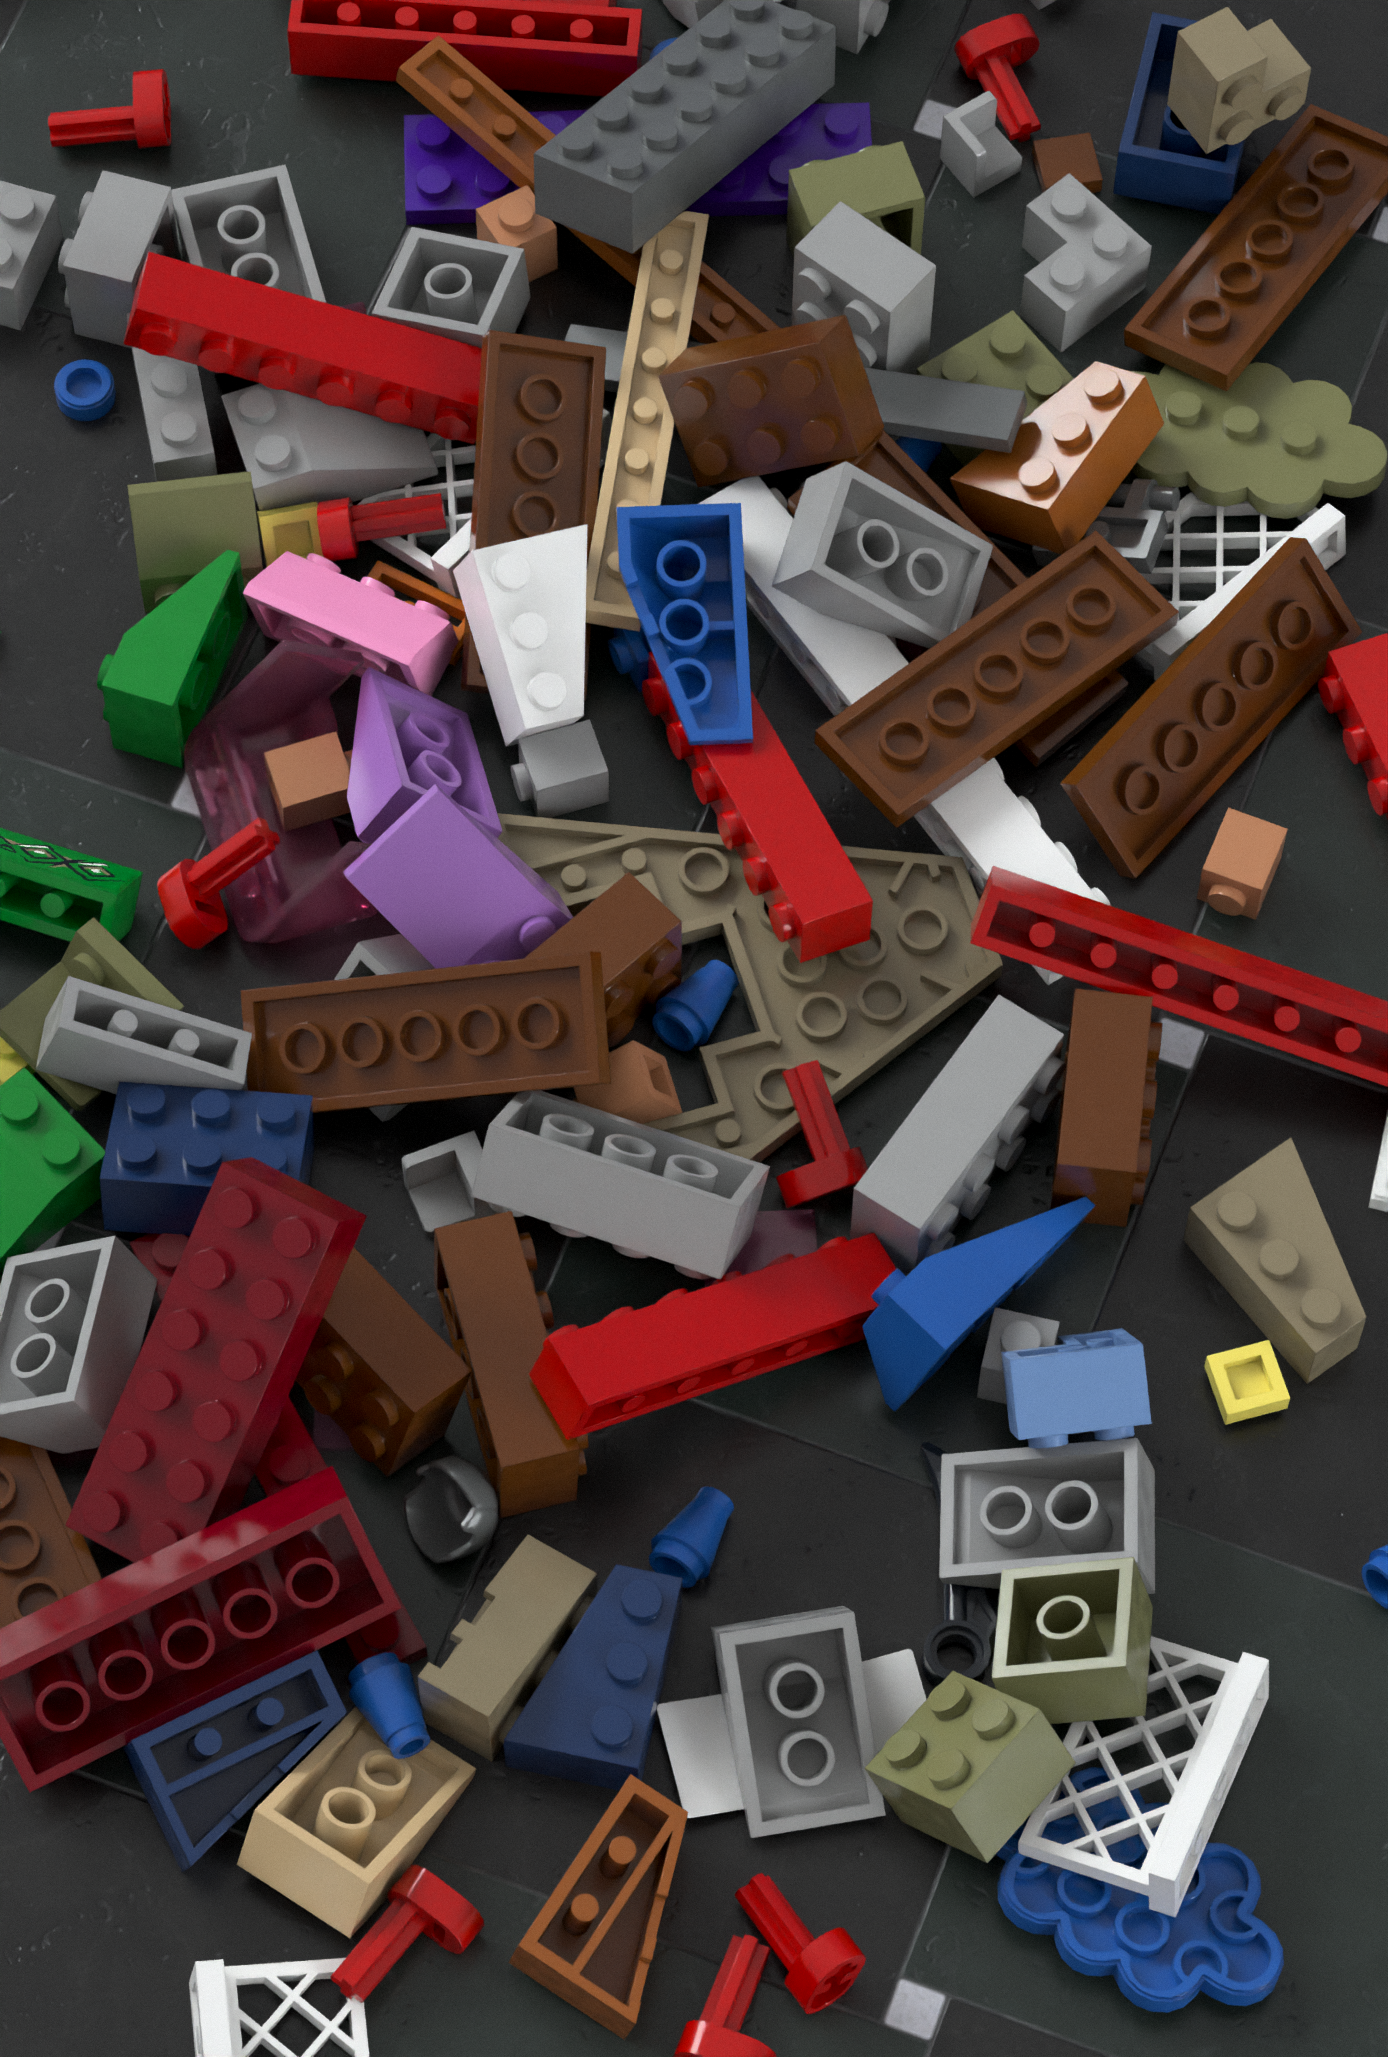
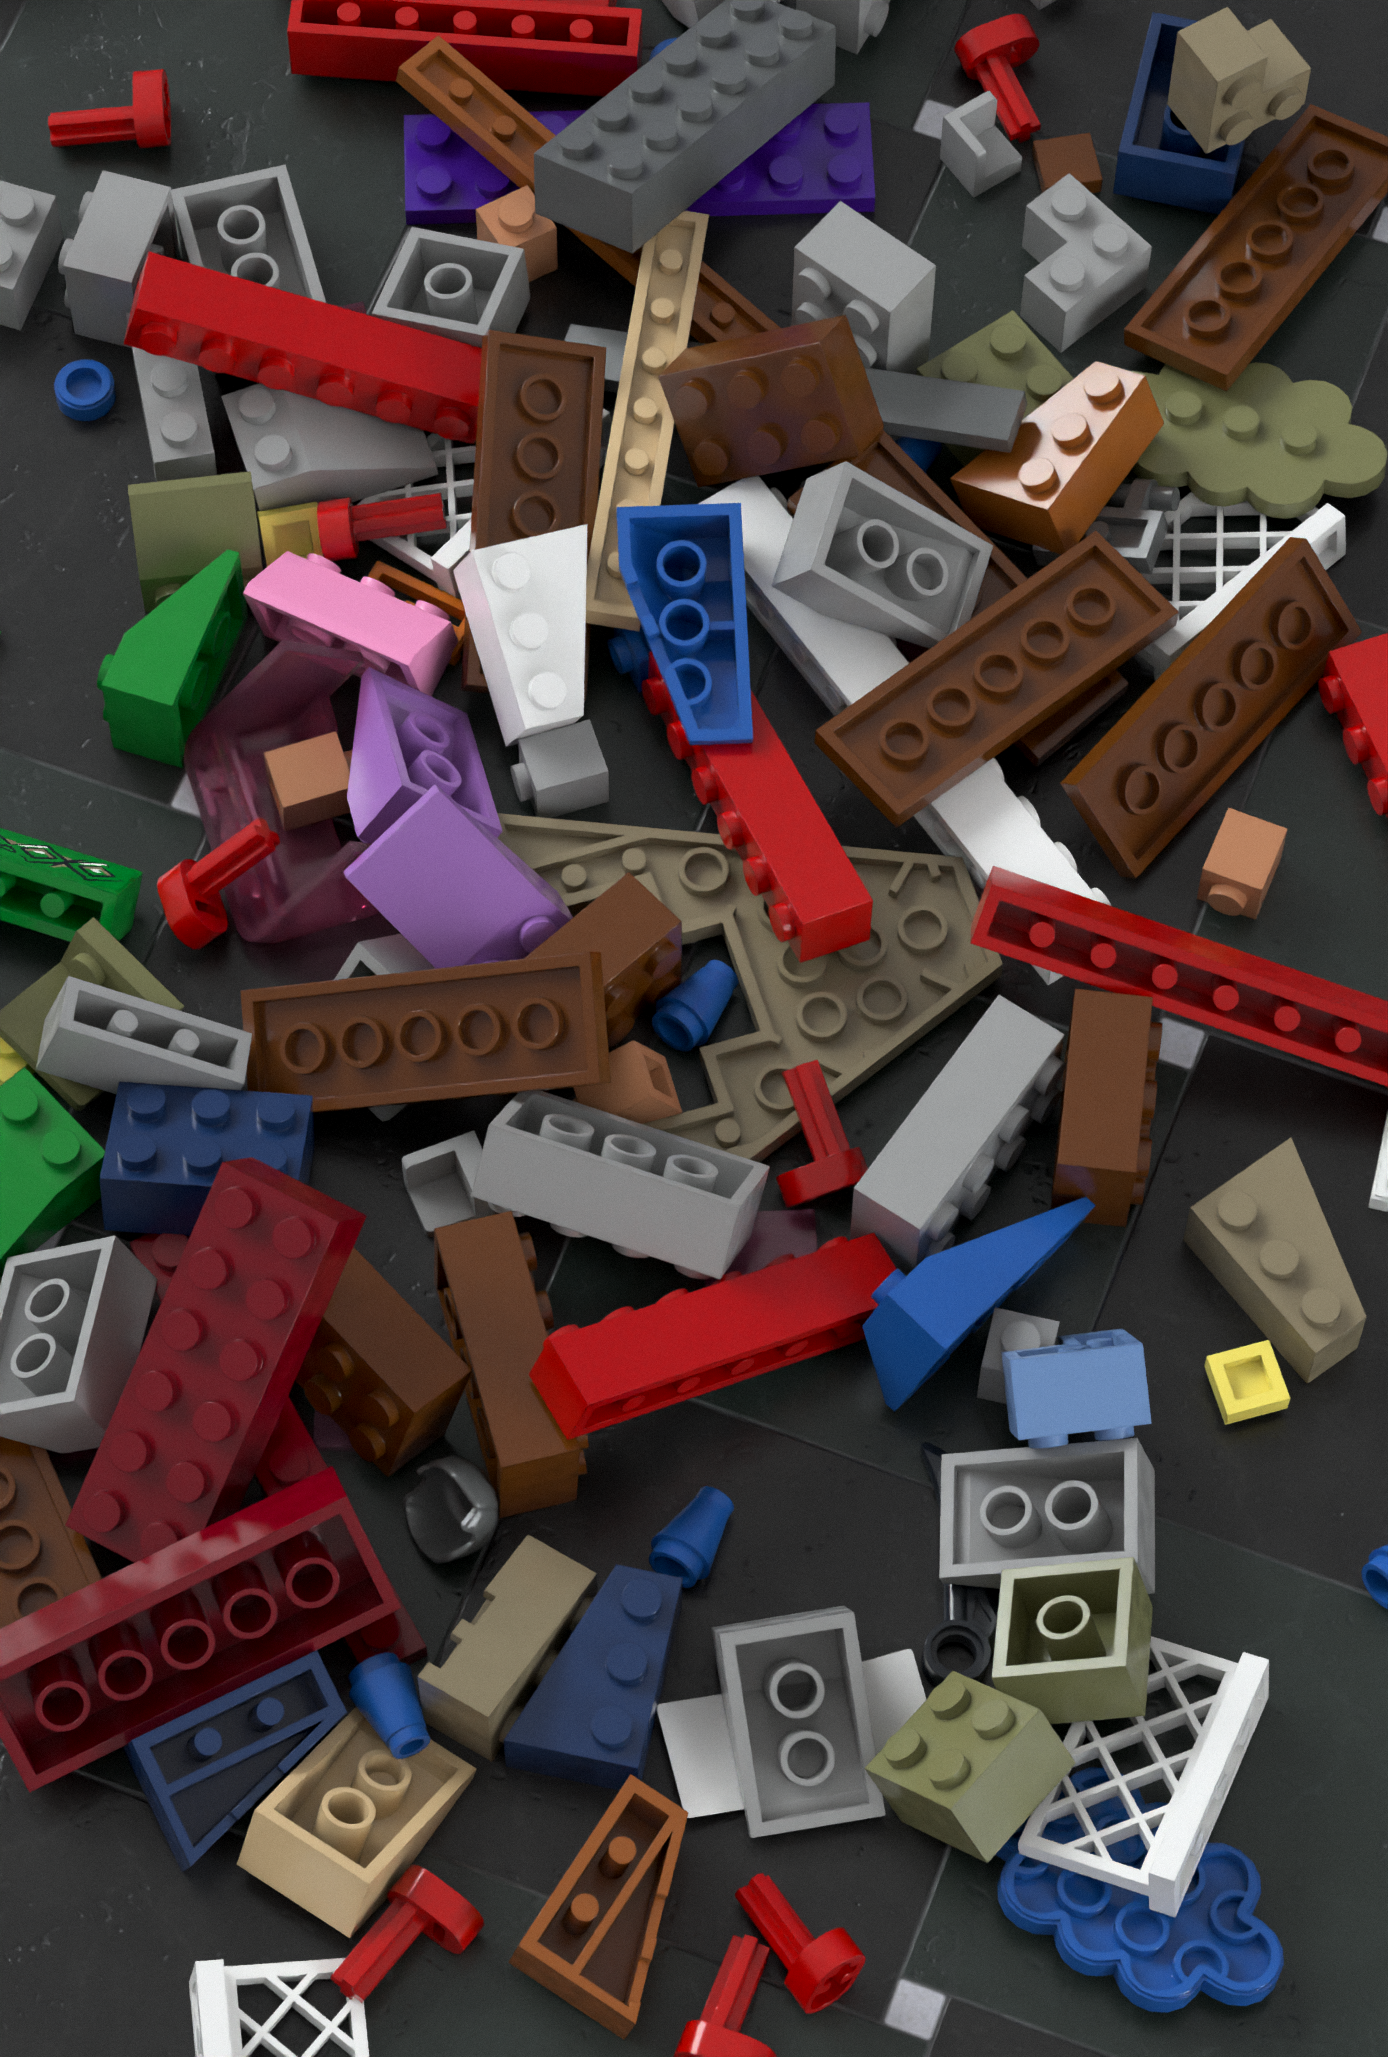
olive brick [786,141,925,258] -> none

